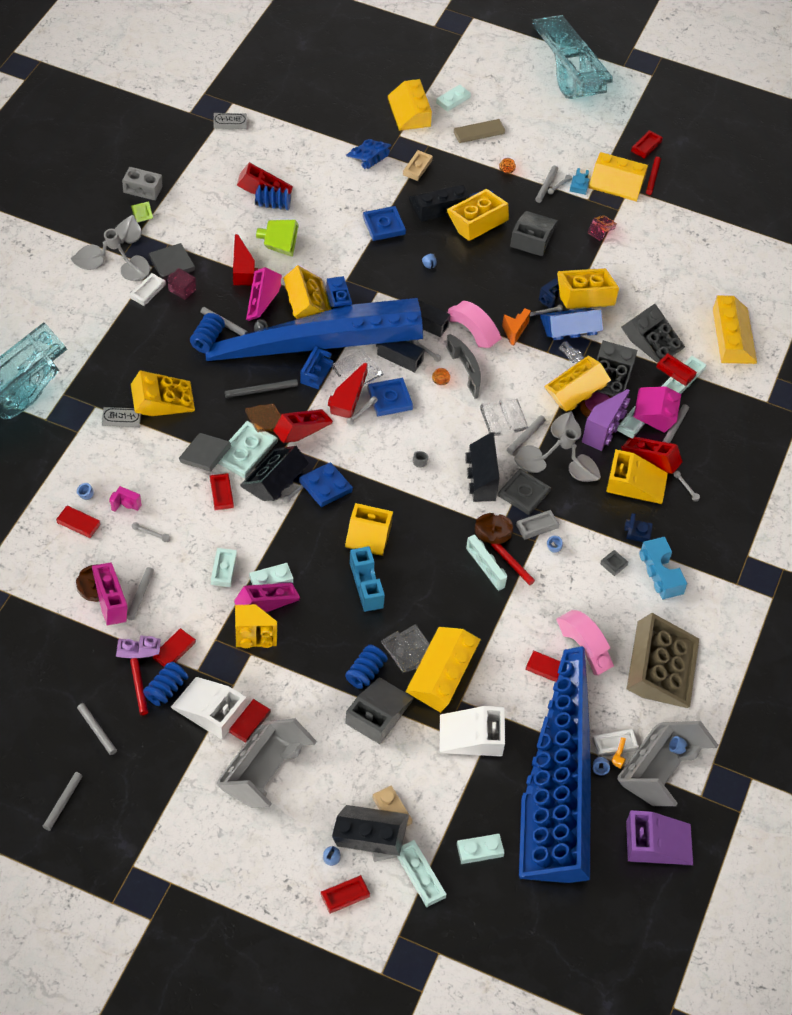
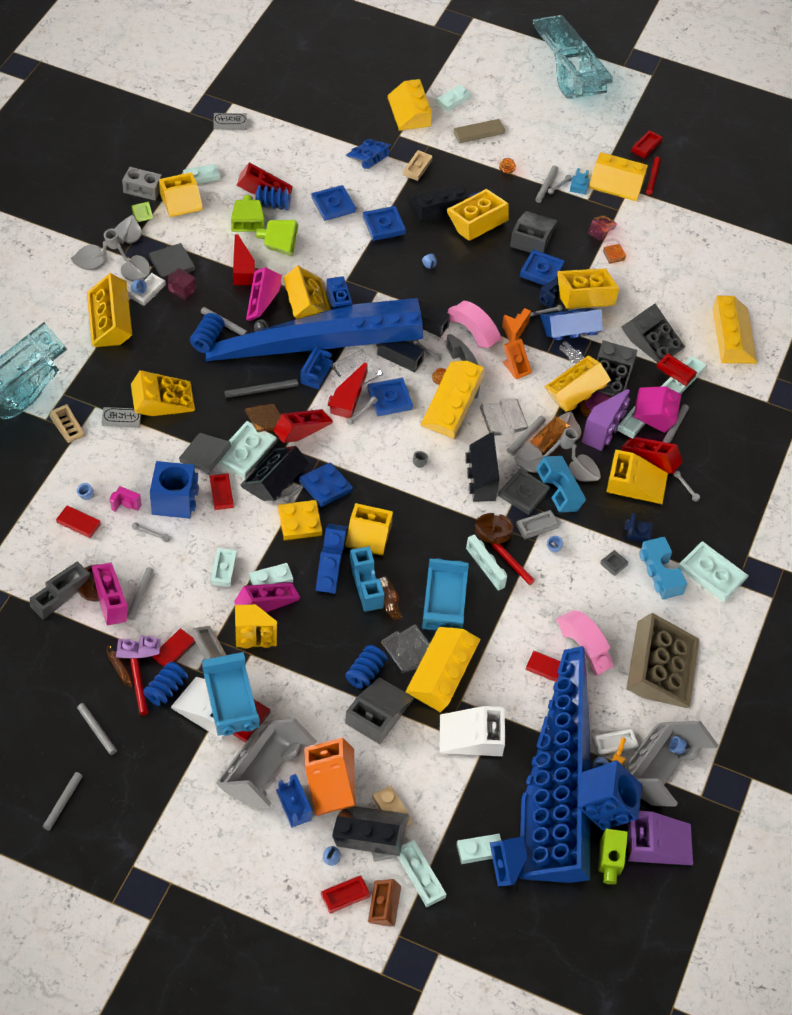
none -> dark grey slope [30,561,90,620]
none -> tan slope [50,404,85,443]
none -> yellow slope [87,273,132,347]
none -> clear orange piece [107,646,132,688]
none -> medium blue hinge [131,279,147,294]
none -> blue brick [150,461,199,519]
none -> yellow slope [159,172,203,217]
none -> light aqua plate [183,164,220,184]
none -> light grey tile [190,626,226,659]
none -> dark azure panel [202,652,259,736]
none -> lime torso [231,195,264,232]
none -> blue hinge [276,774,312,828]
none -> yellow plate [278,500,322,540]
none -> orange slope [305,738,356,816]
none -> blue plate [311,185,356,221]
none -> blue arch [316,524,348,593]
none -> dark orange slope [368,879,401,927]
none -> clear orange plate [380,576,401,620]
none -> yellow slope [421,361,484,439]
none -> dark azure panel [422,558,469,631]
none -> blue slope [489,836,527,886]
none -> orange slope [503,339,532,379]
none -> blue plate [519,249,565,285]
none -> clear orange plate [530,416,570,453]
none -> dark azure arch [536,456,586,512]
none -> blue brick [577,760,642,831]
none -> lime torso [598,829,628,884]
none -> clear orange tile [603,244,626,264]
none -> light aqua tile [678,541,749,602]

